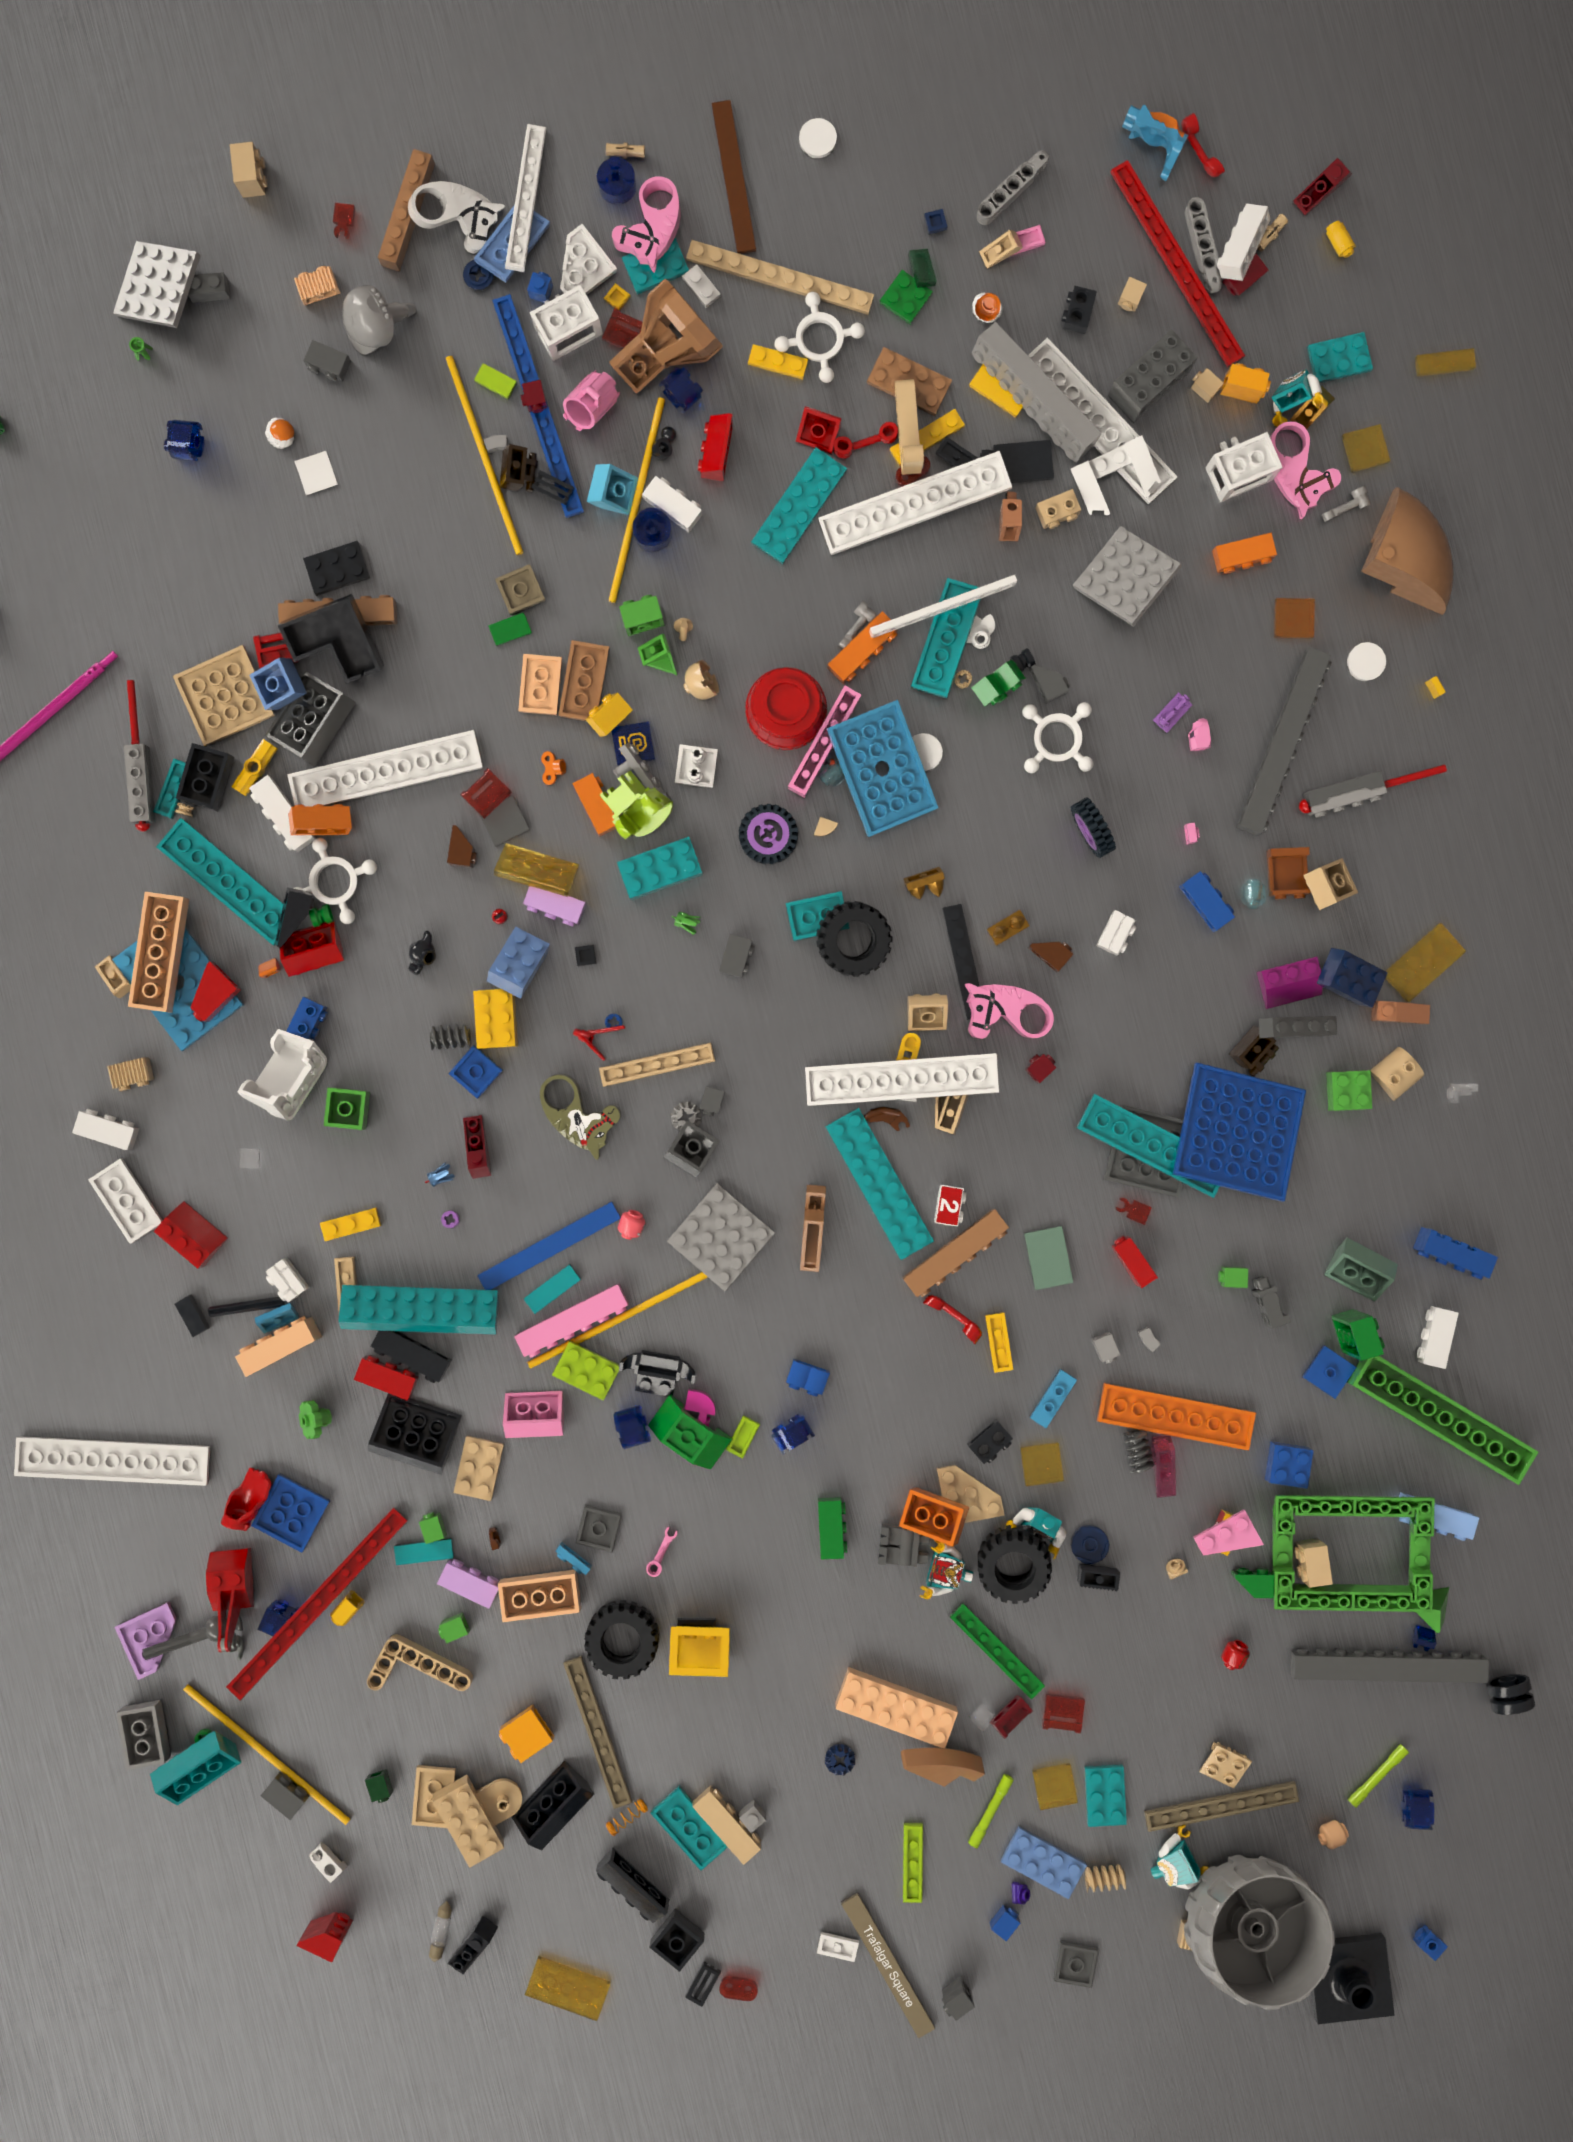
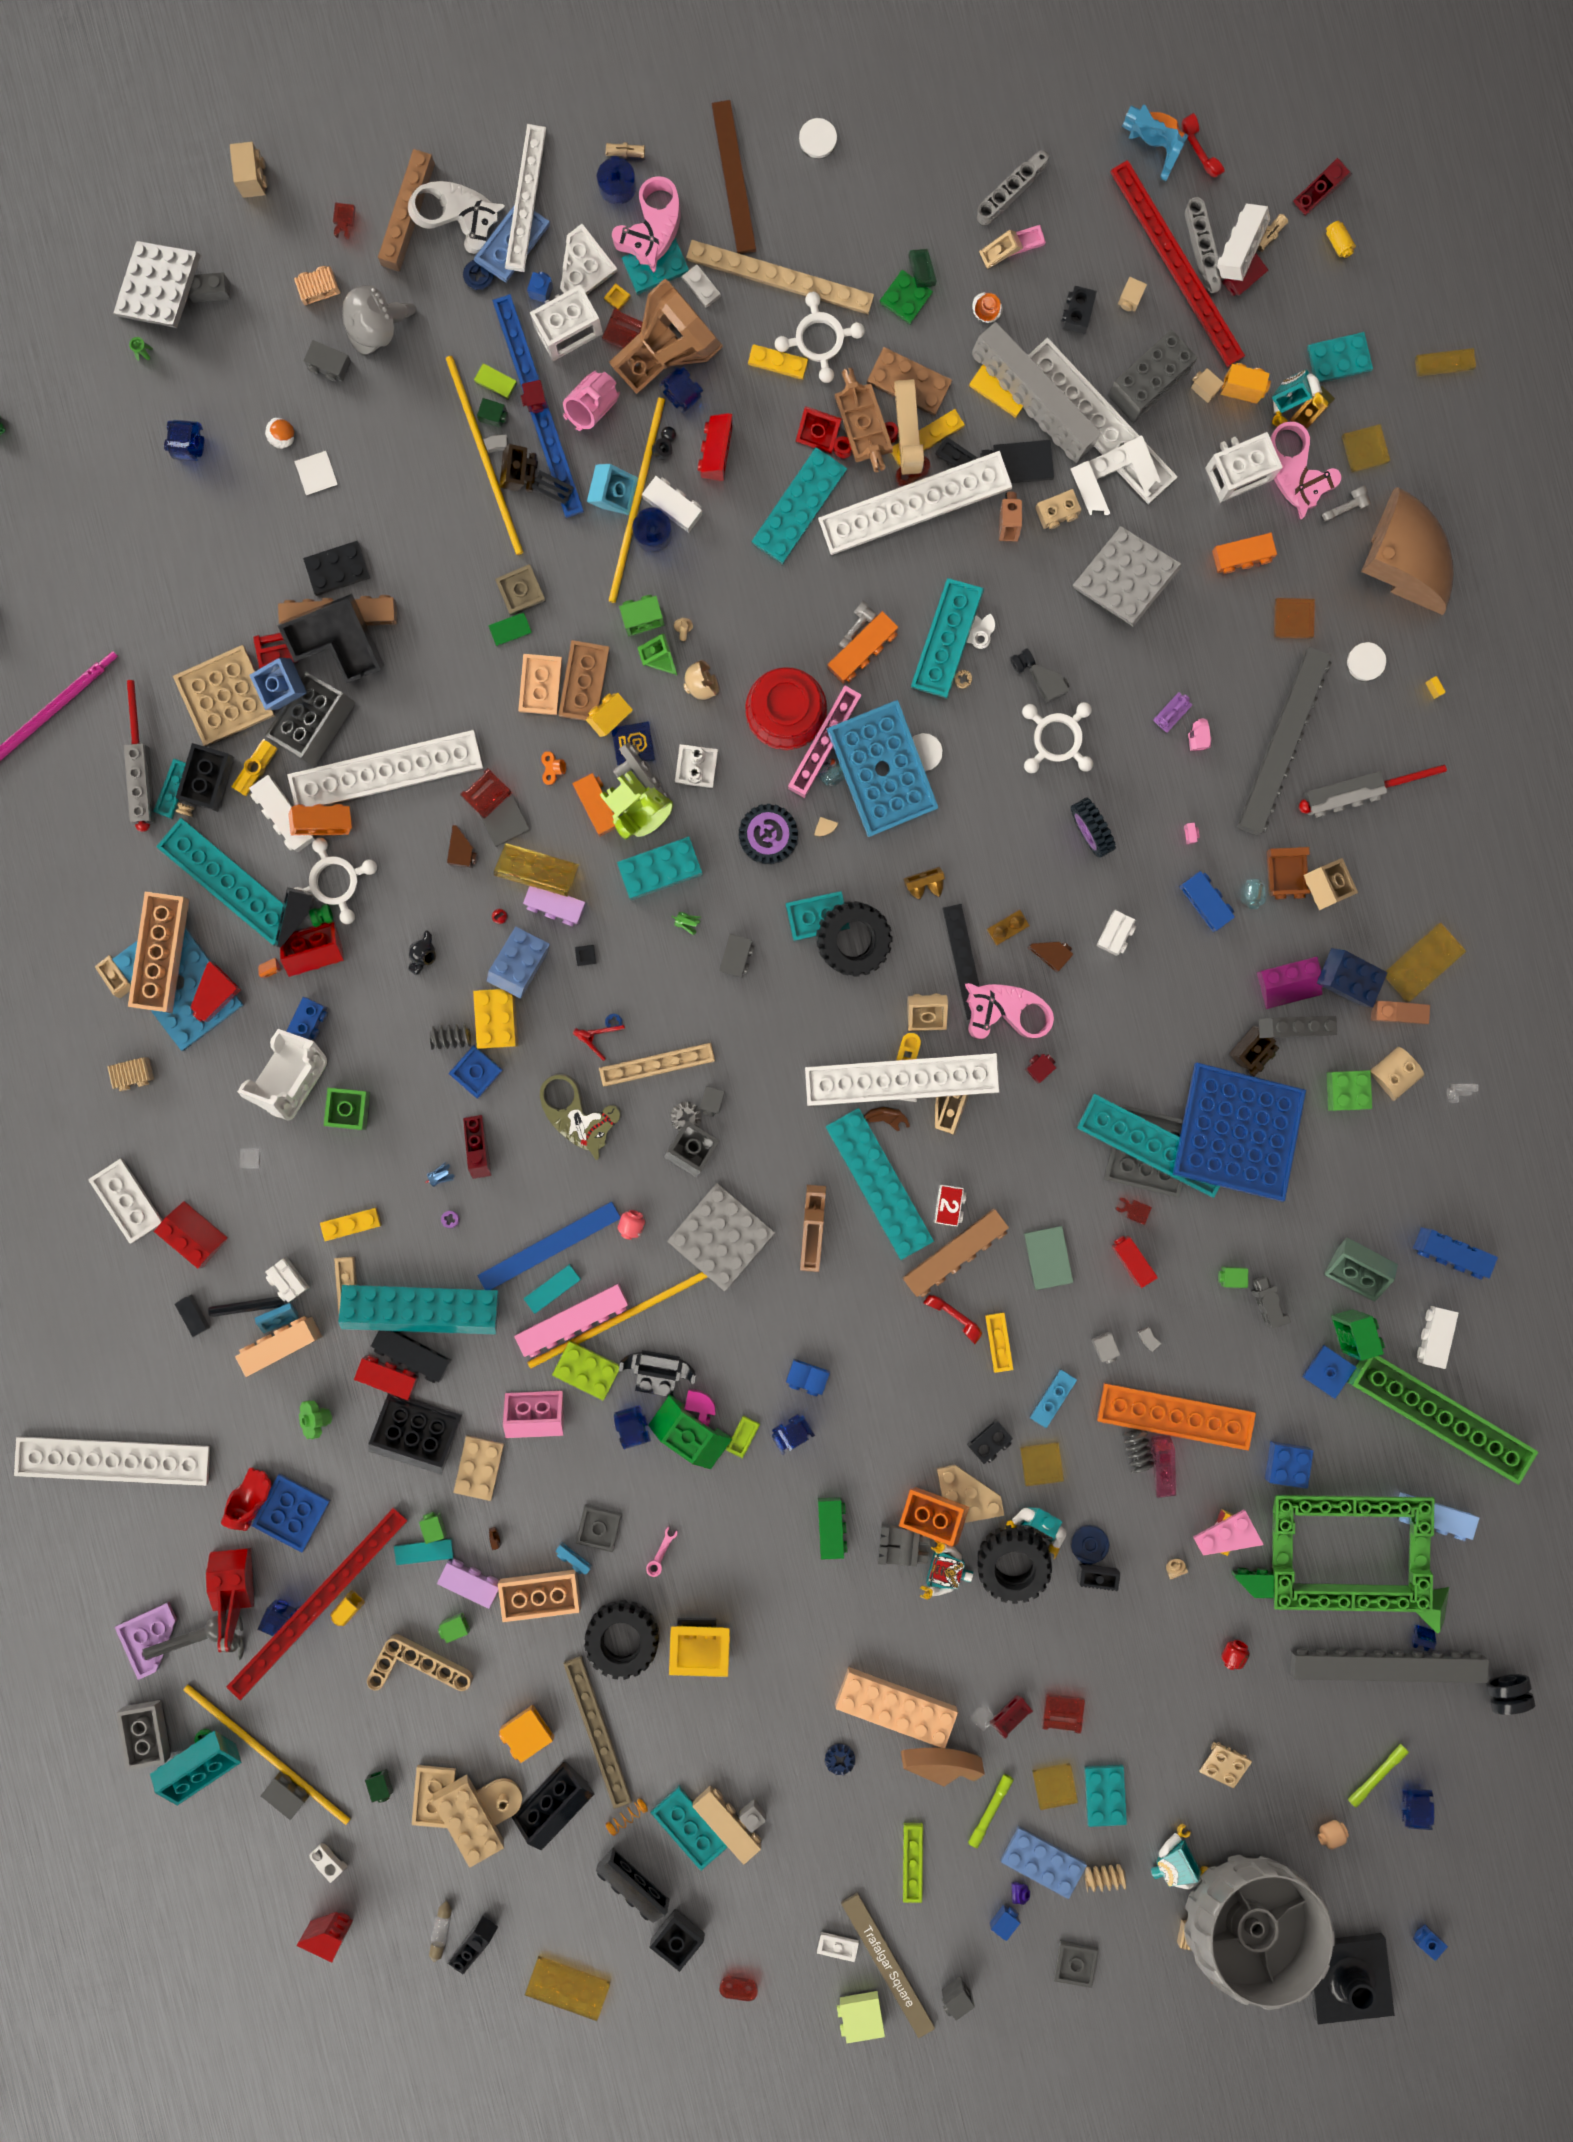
white brick [72,1109,140,1150] -> none
black tile [685,1961,721,2007] -> none
white tile [869,575,1017,638] -> none
dark blue plate [924,209,948,234] -> none
green plate [950,1603,1045,1700] -> none
brick [971,660,1026,706] -> none
dark tan tile [1144,1781,1299,1832] -> none
tan brick [1294,1538,1333,1588] -> none
none -> dark green brick [477,398,508,428]
none -> medium nougat plate [835,368,893,472]
none -> yellowish green brick [837,1991,885,2043]

